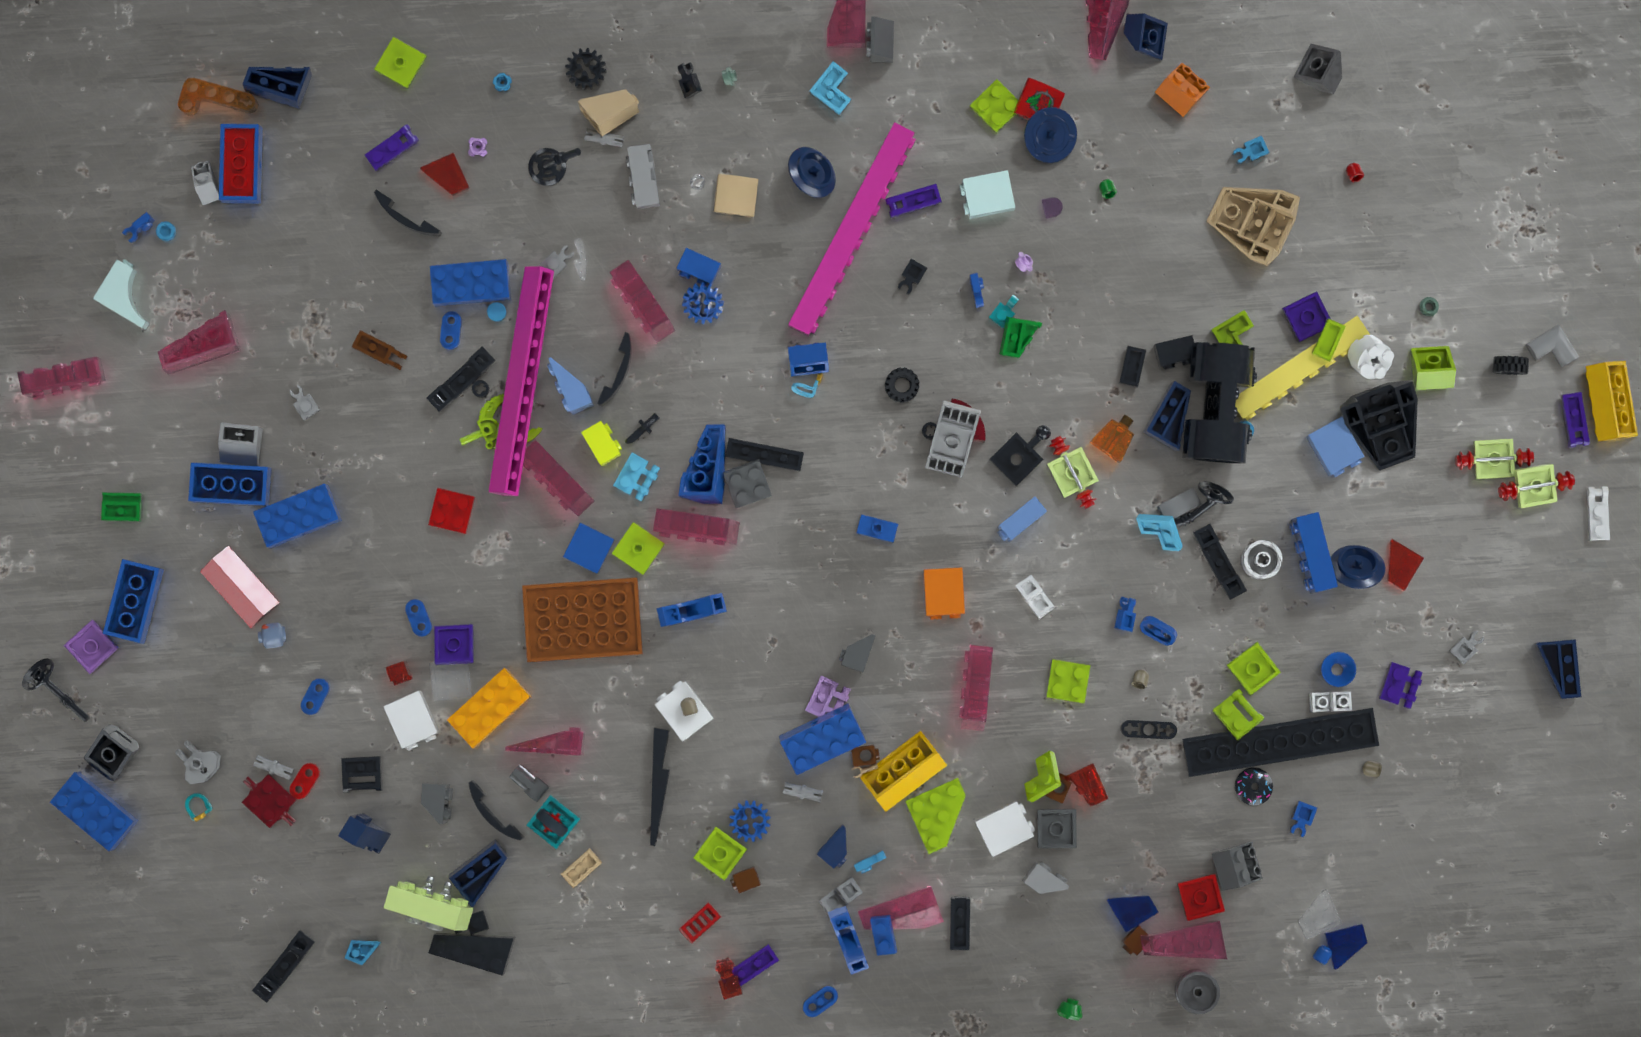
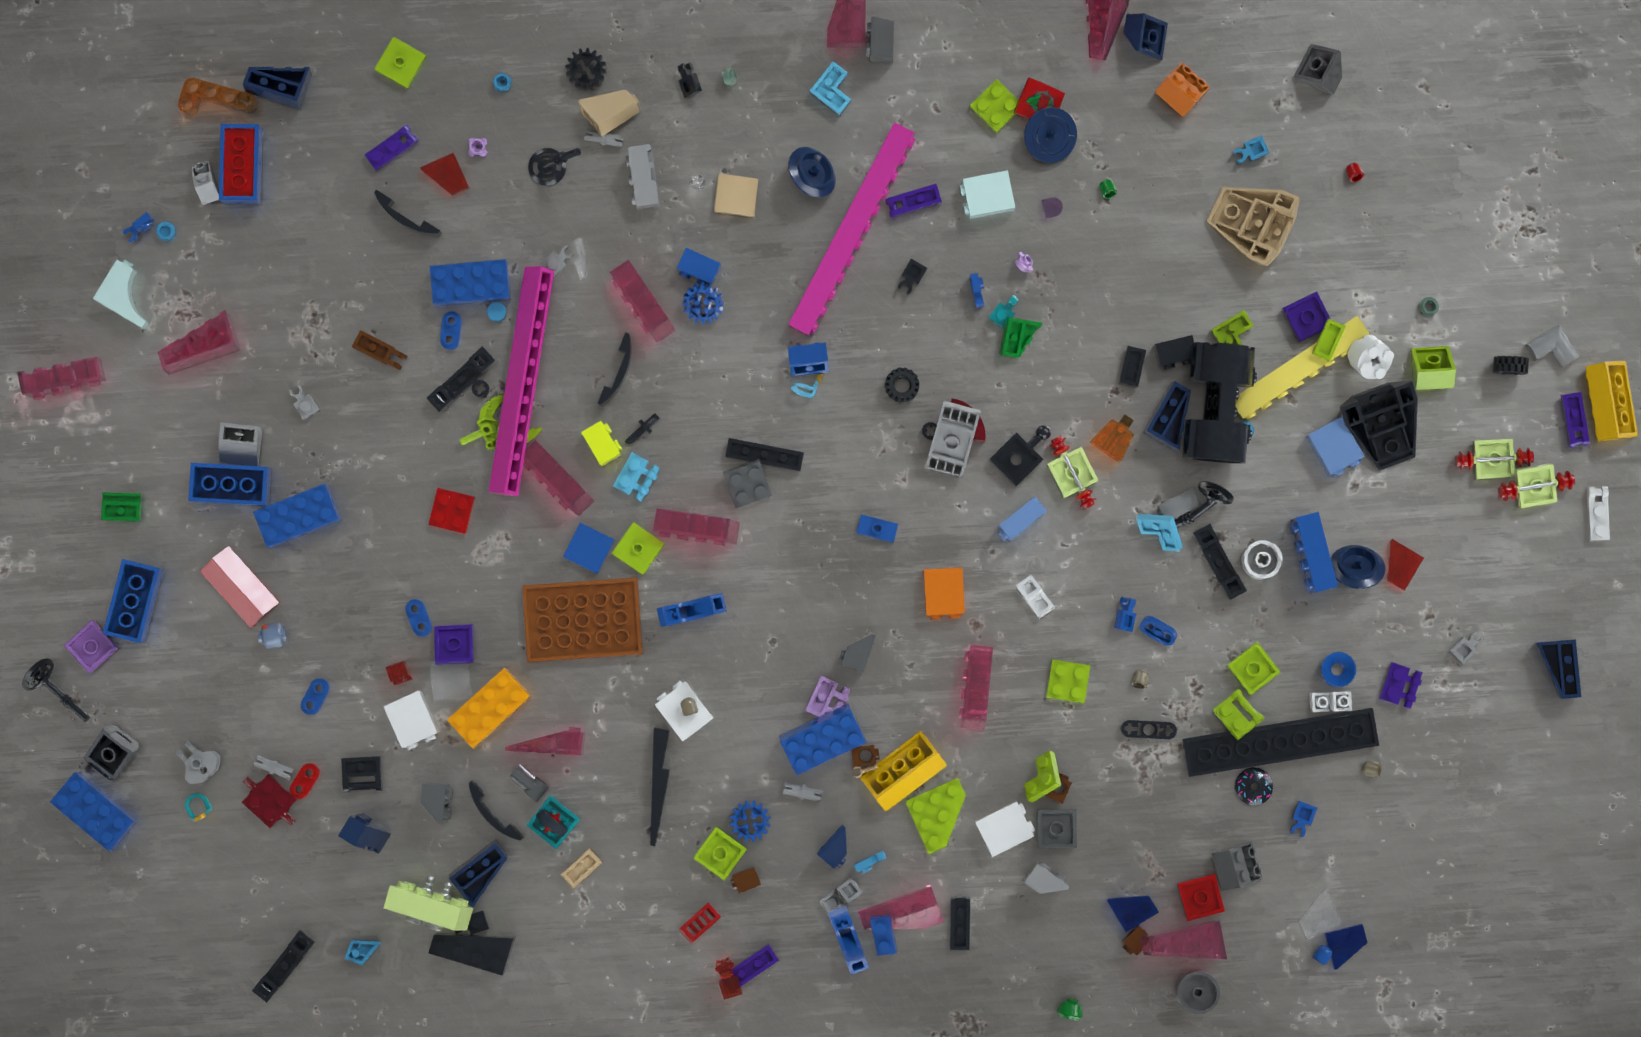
medium blue slope [547,357,594,415] -> none
blue wedge [678,424,726,504] -> none
blue plate [803,986,838,1017] -> none
clear red wing [1064,763,1108,806] -> none

